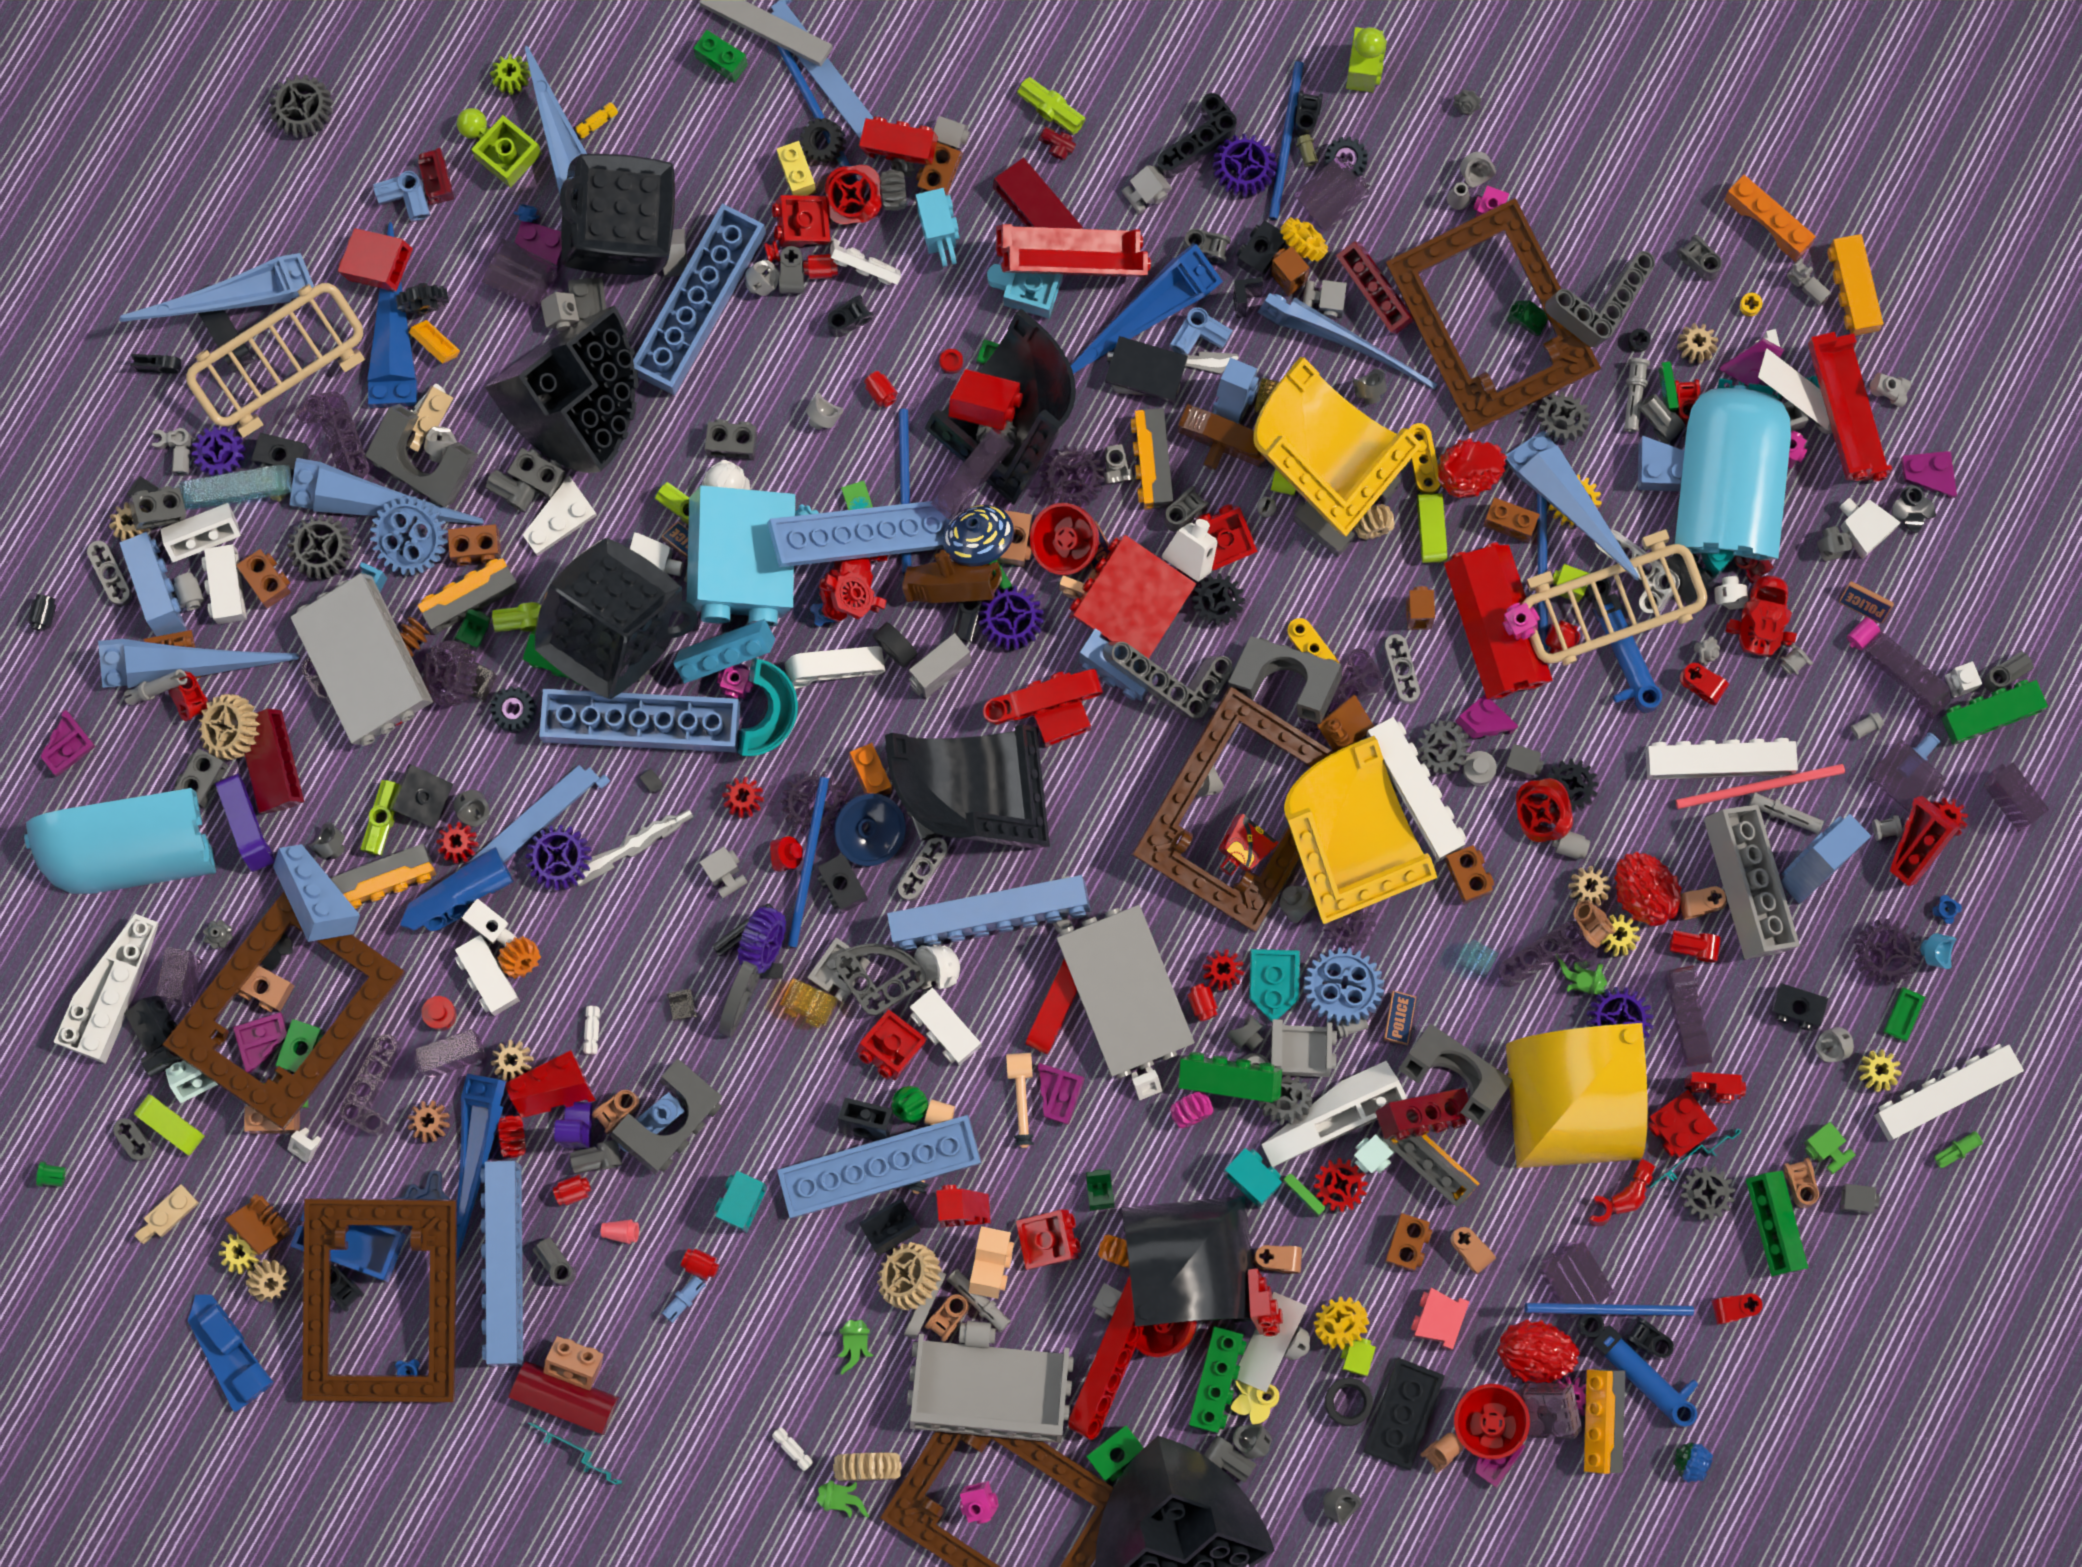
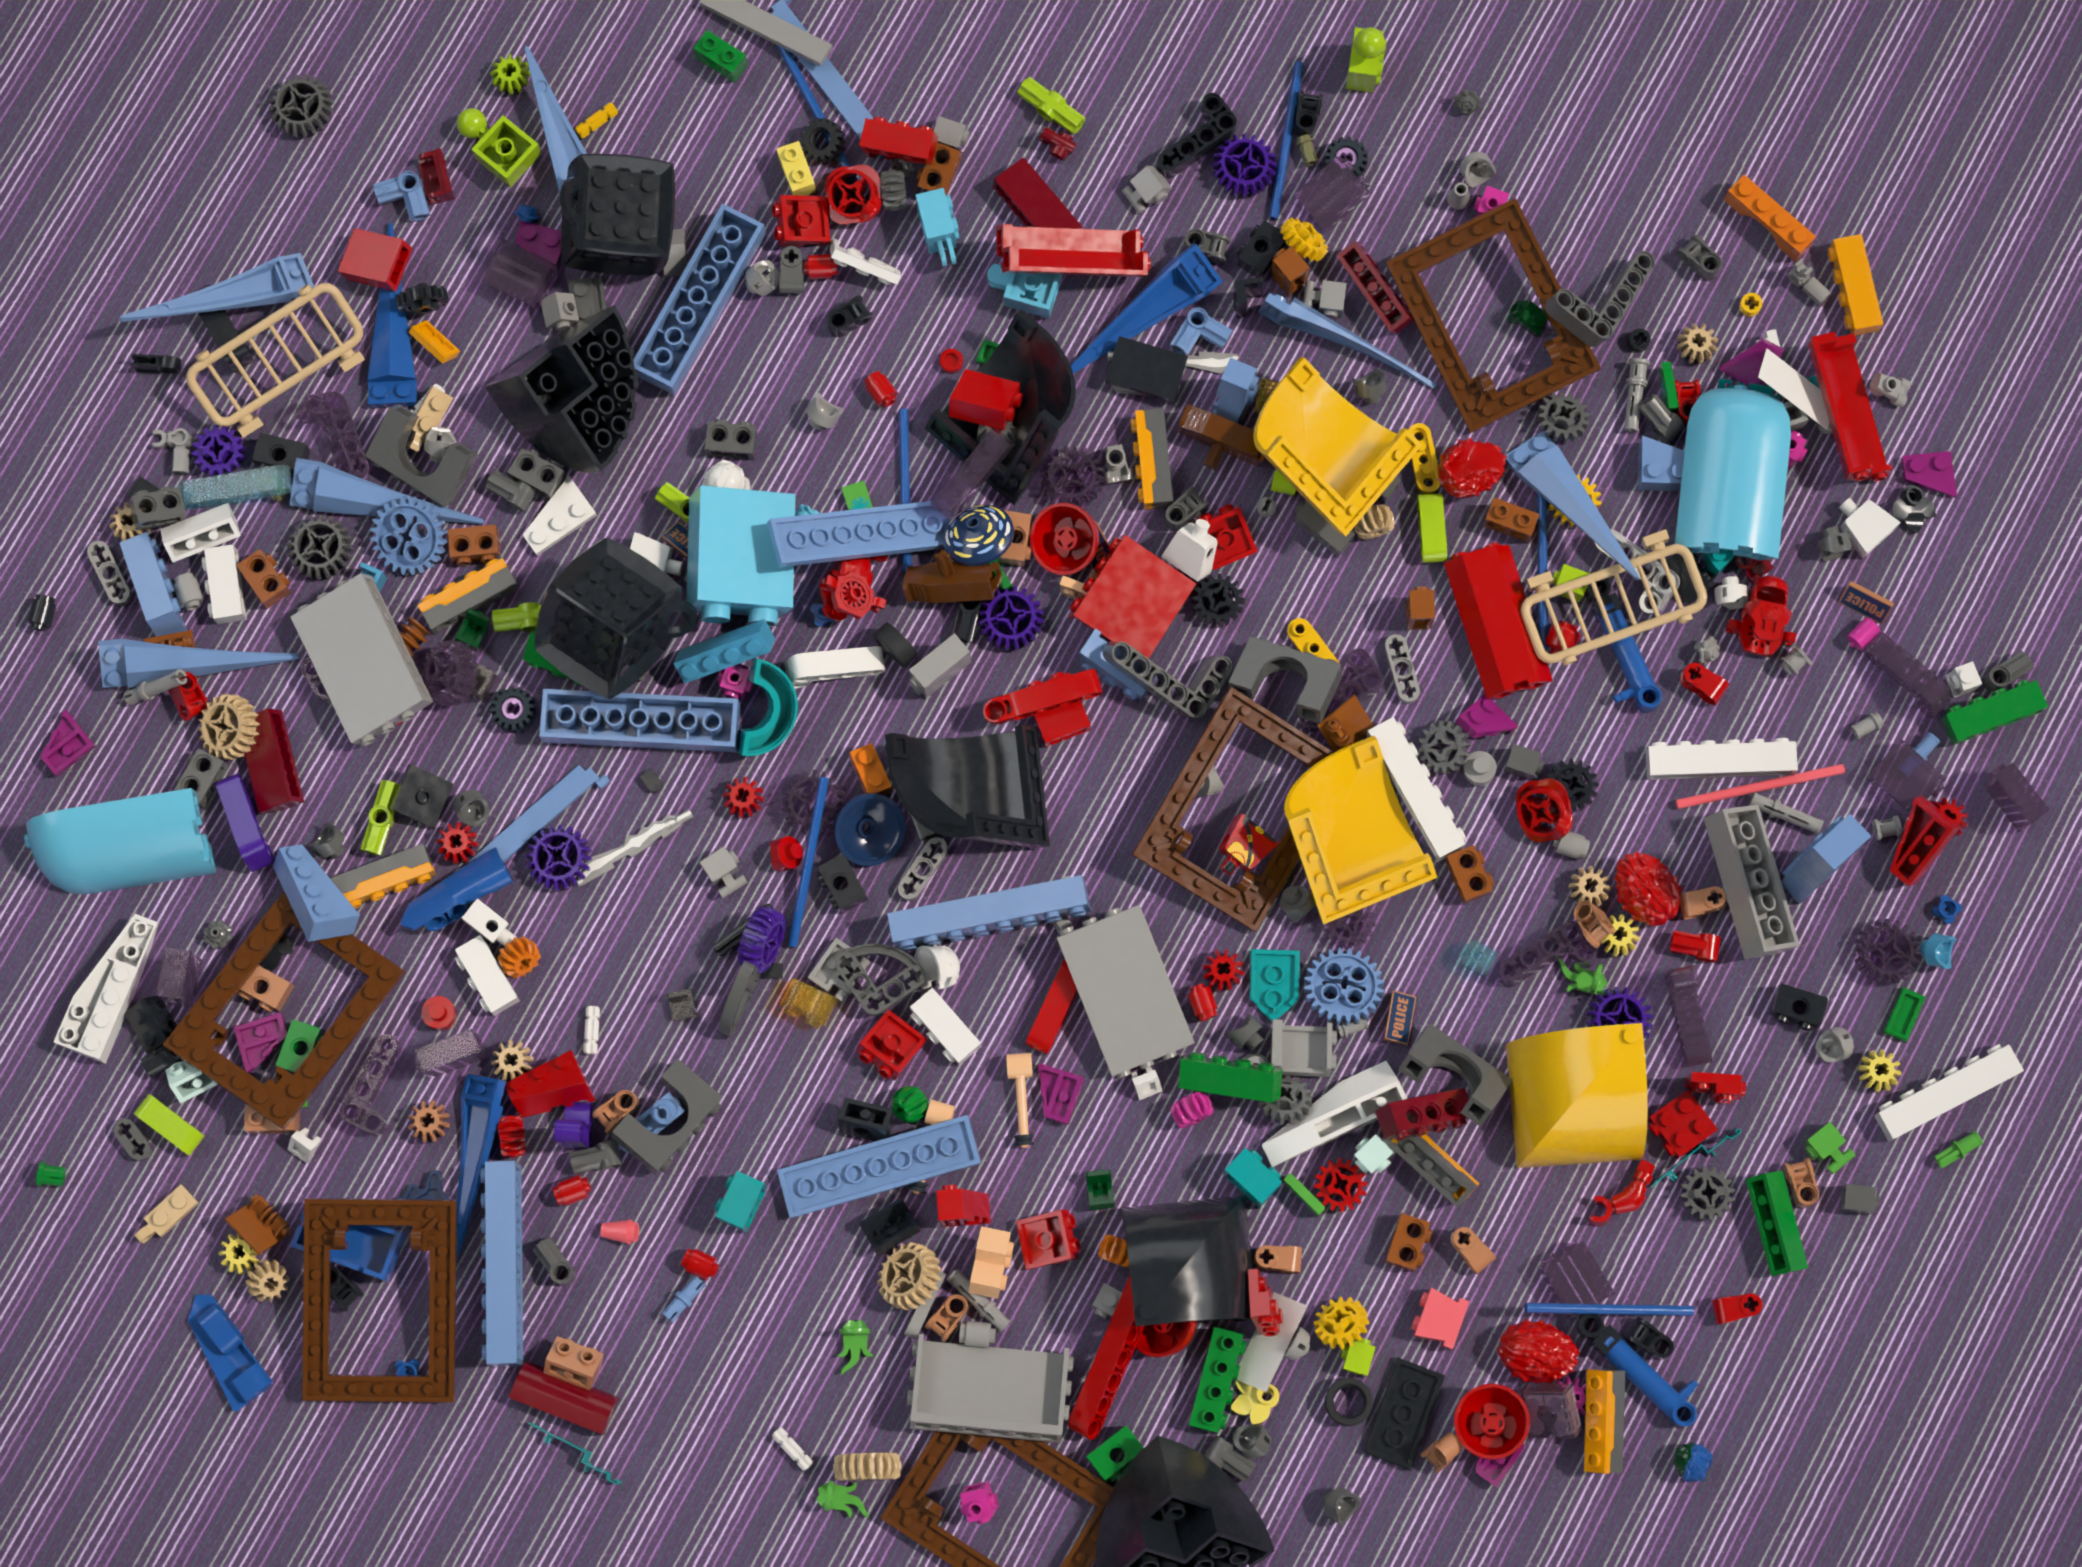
red bush [764,240,781,262] -> none
dark pink brick [1503,603,1540,641] -> none

